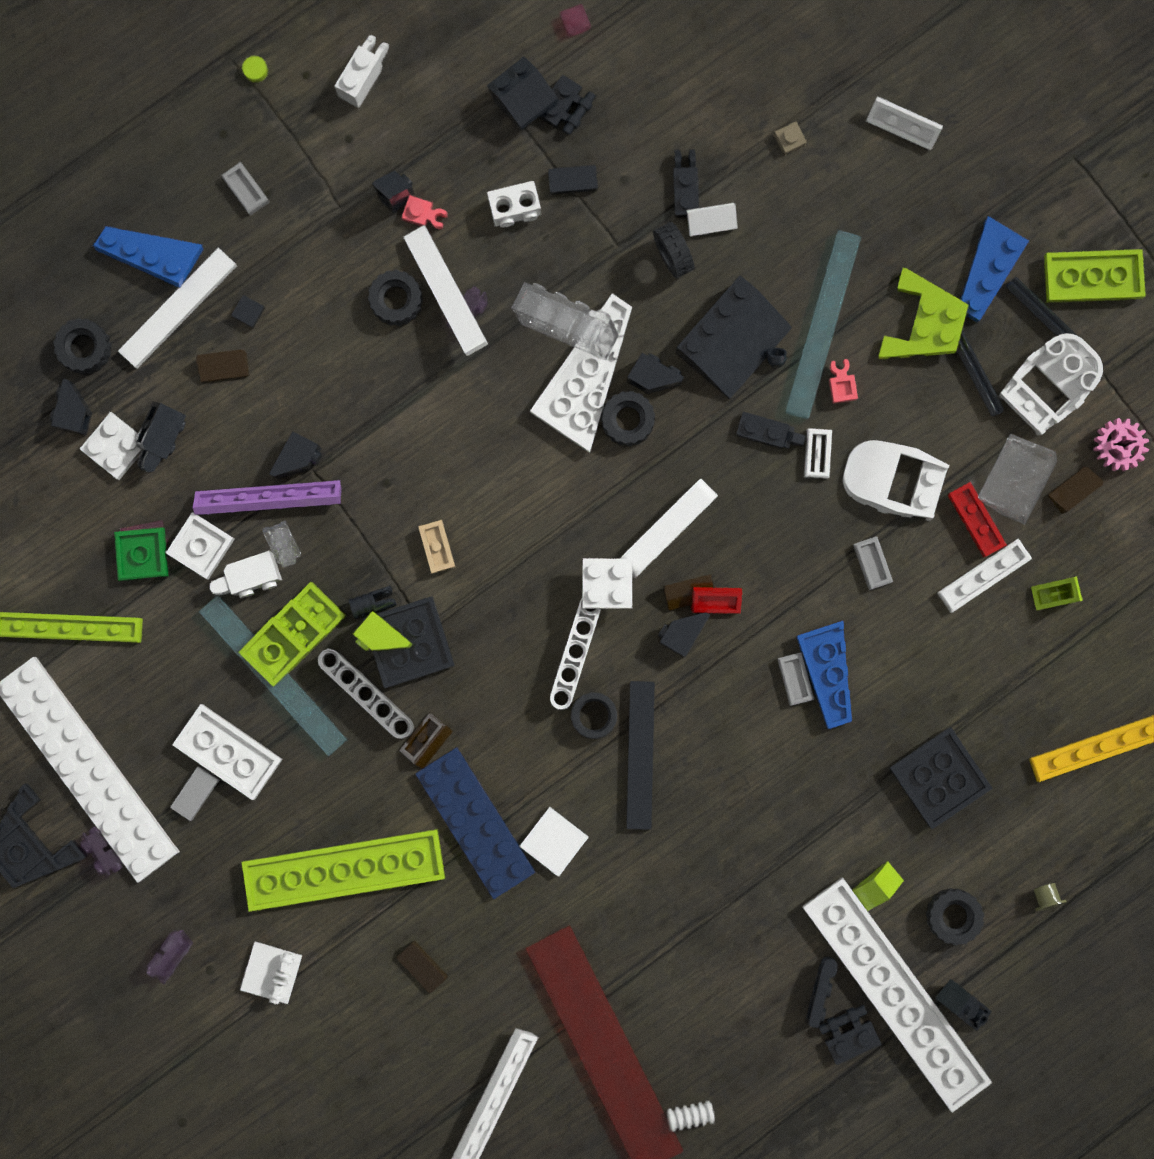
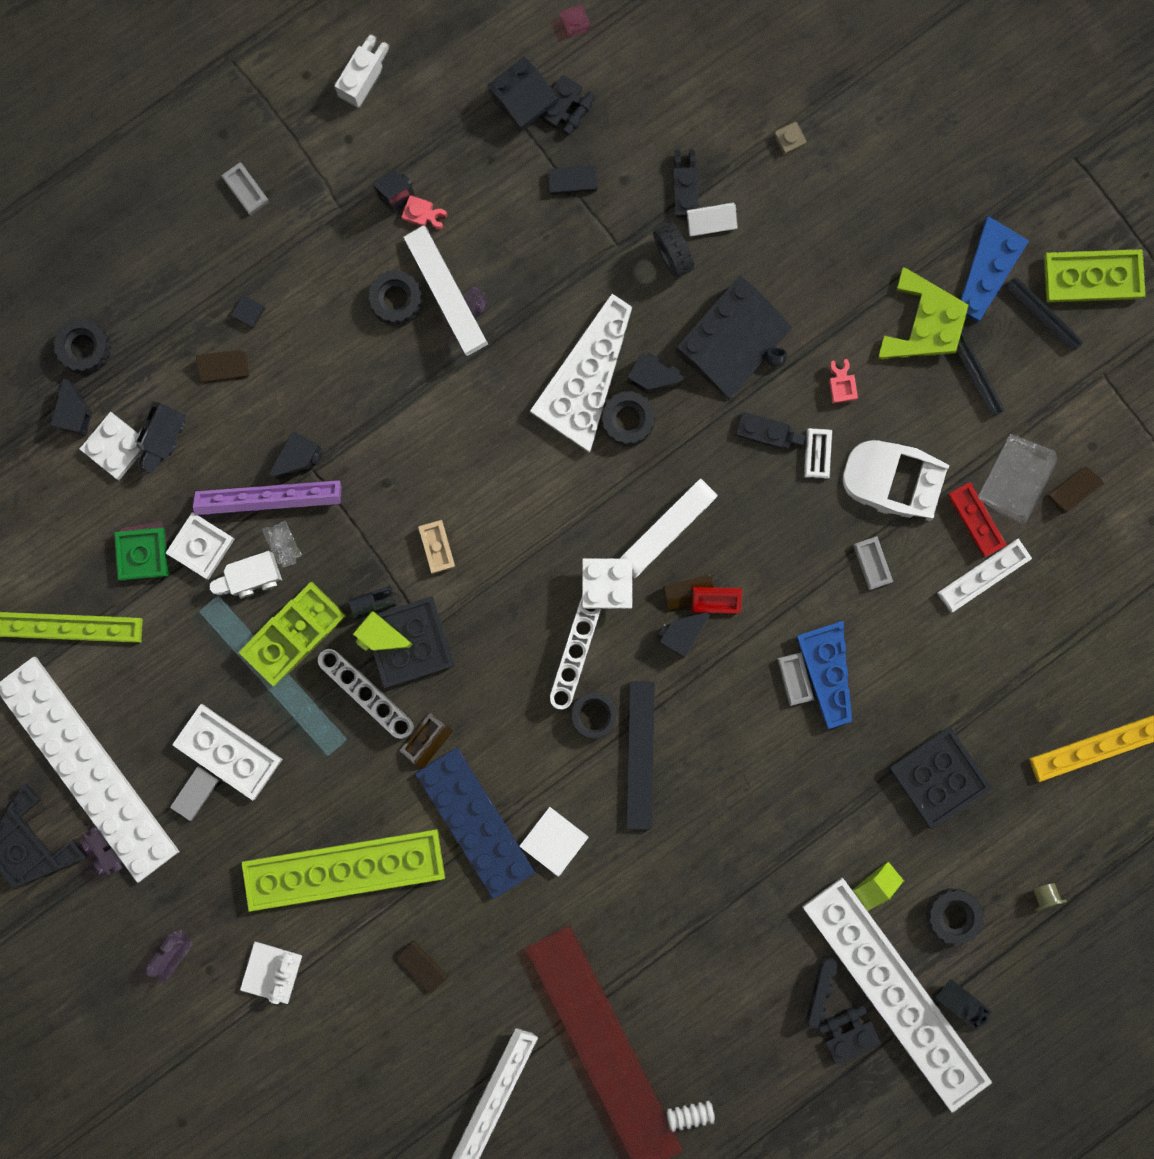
blue wing [94,226,203,288] -> none
white tile [118,248,237,369] -> none
lime tile [243,56,268,82] -> none
white brick [487,181,541,227] -> none
clear brick [511,282,619,360] -> none
clear light blue tile [785,230,861,419] -> none
white plate [866,97,943,150] -> none
white slope [998,334,1103,435] -> none
lime slope [1031,577,1082,610] -> none
bright pink gear [1093,418,1149,472] -> none

